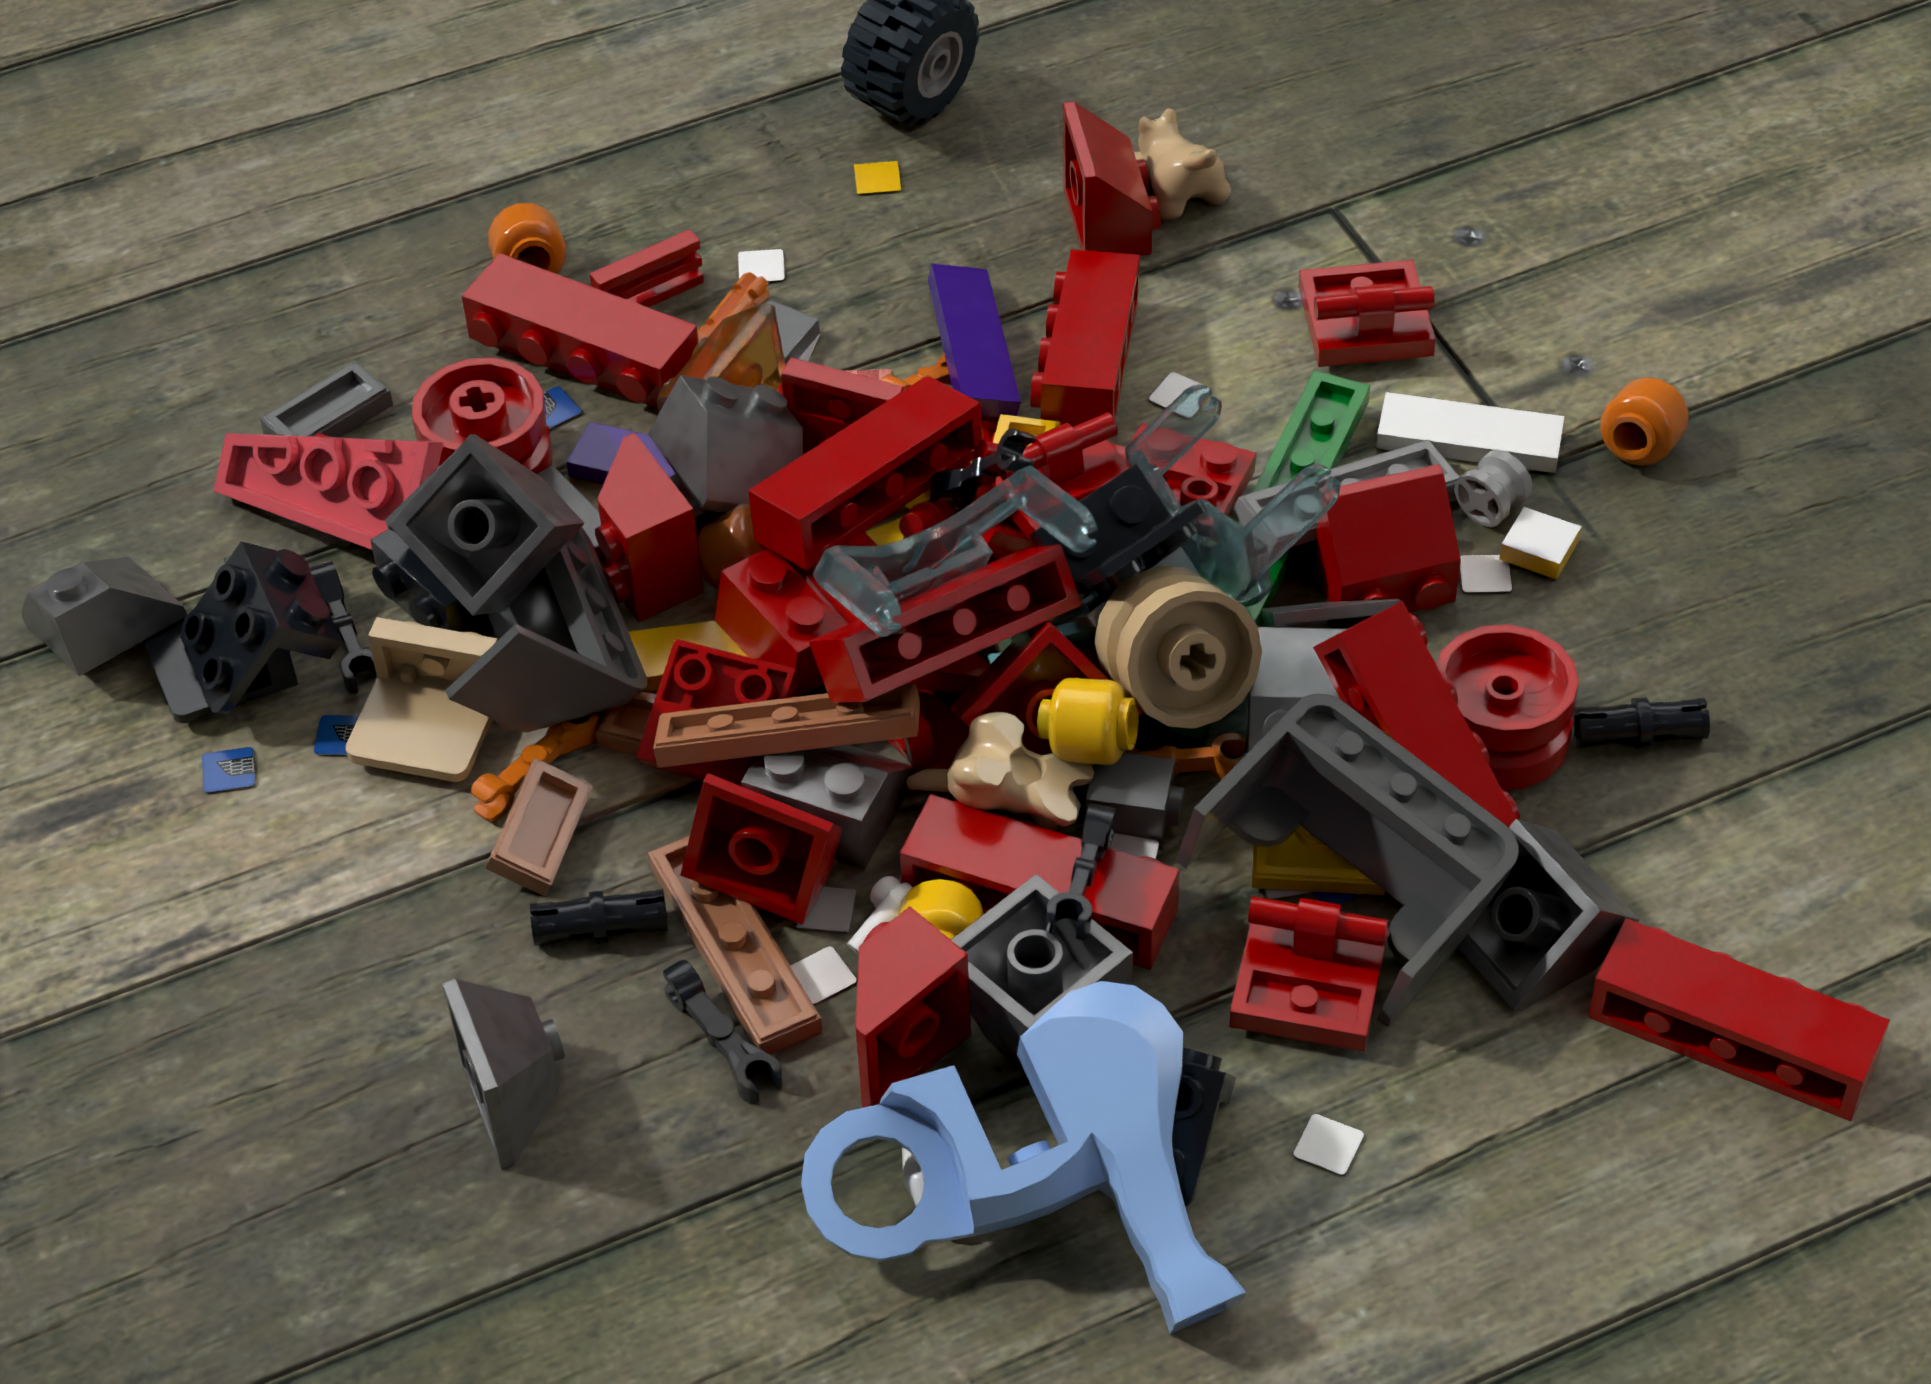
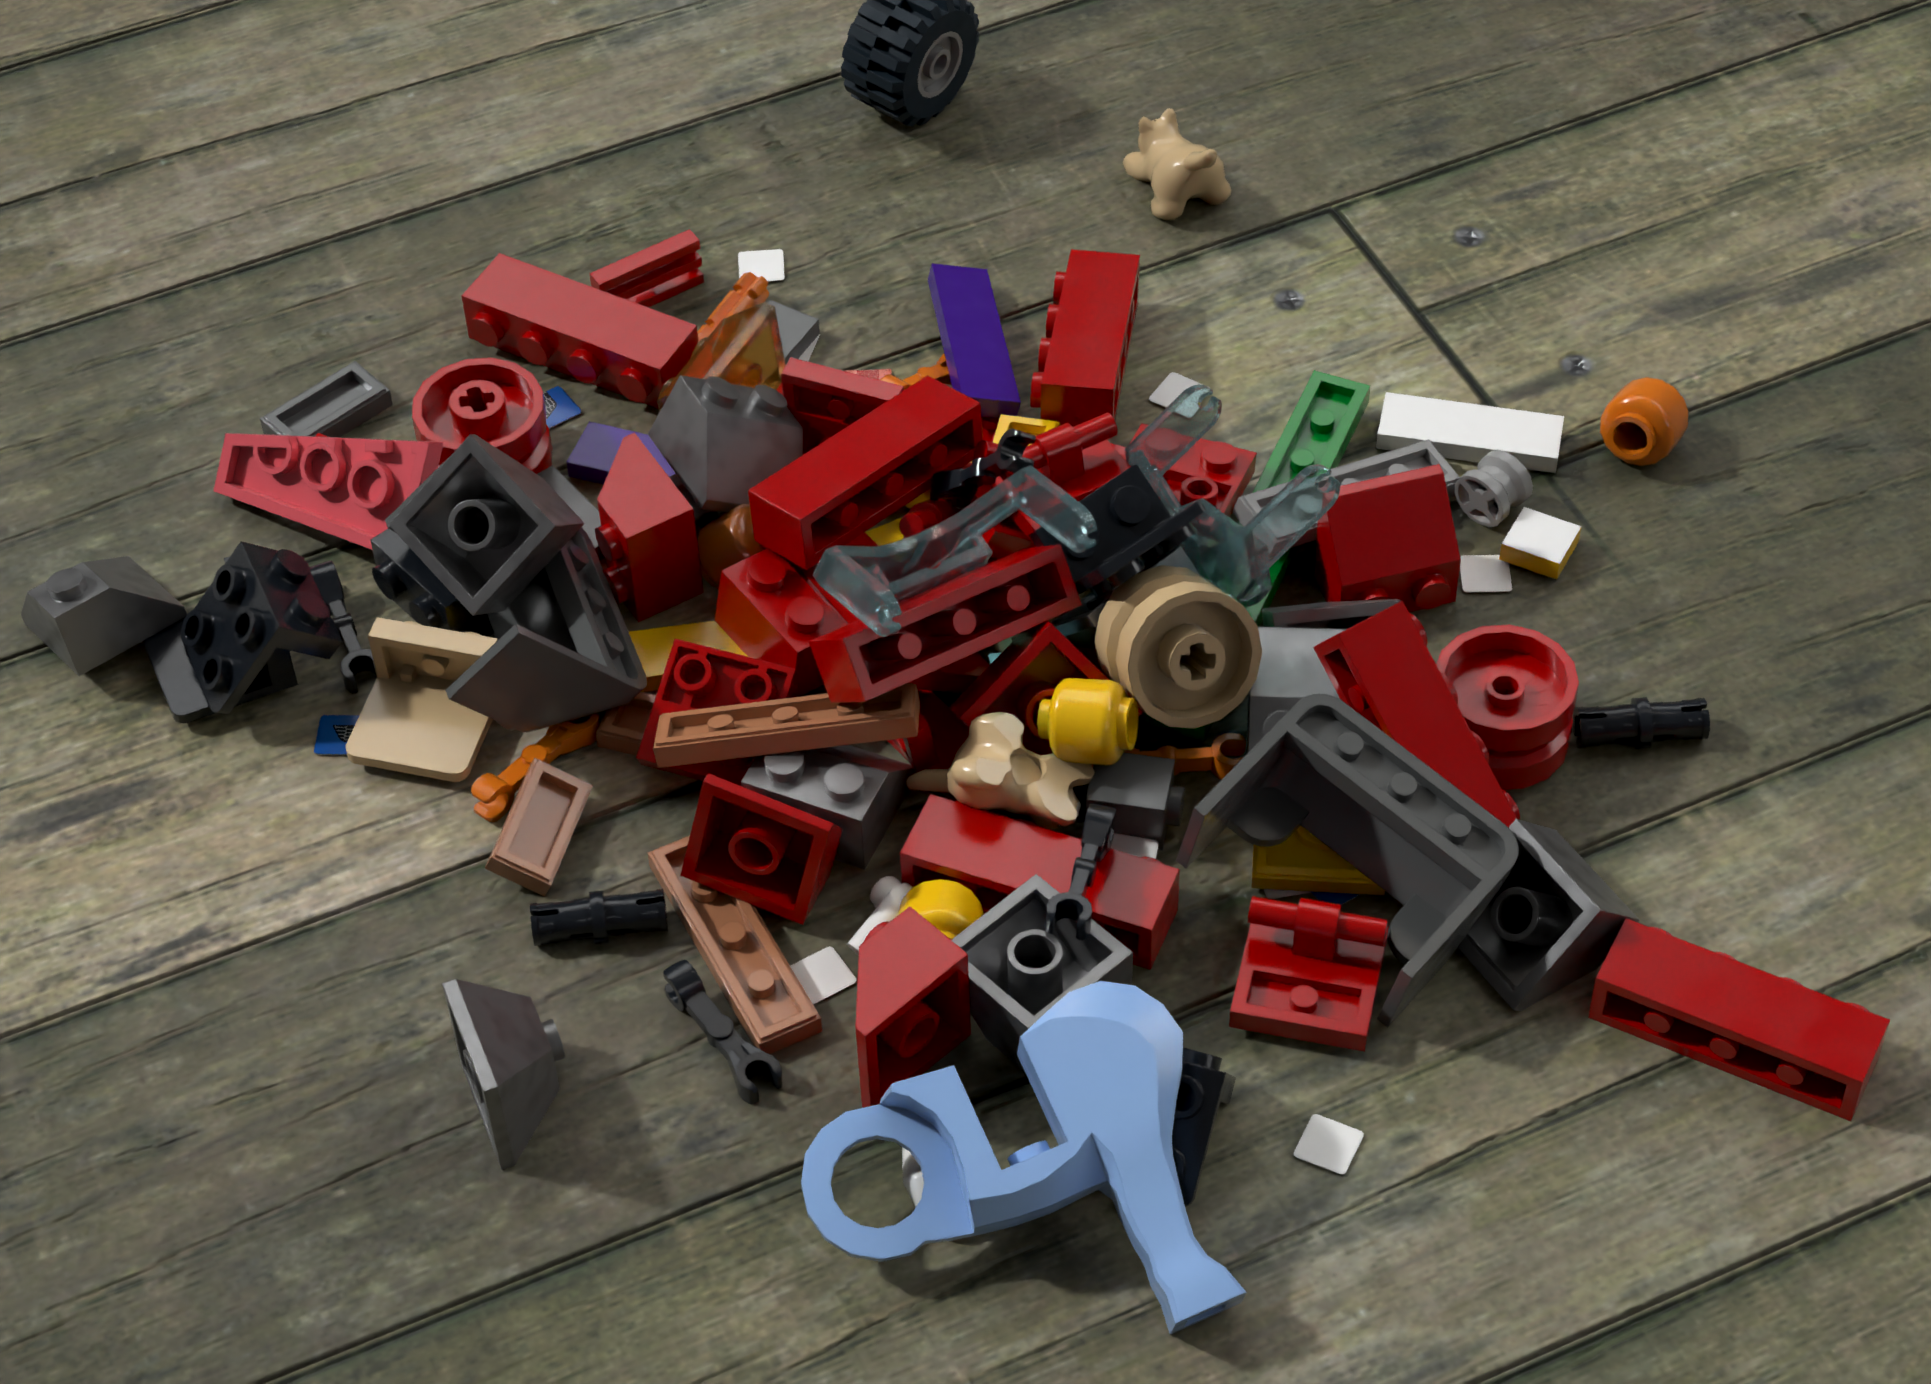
sticker [202,747,255,793] -> none
orange head [488,203,566,274] -> none
light grey sticker [796,887,856,932] -> none
yellow sticker [854,161,901,194] -> none
red slope [1063,102,1161,256] -> none
red plate [1298,259,1436,367] -> none

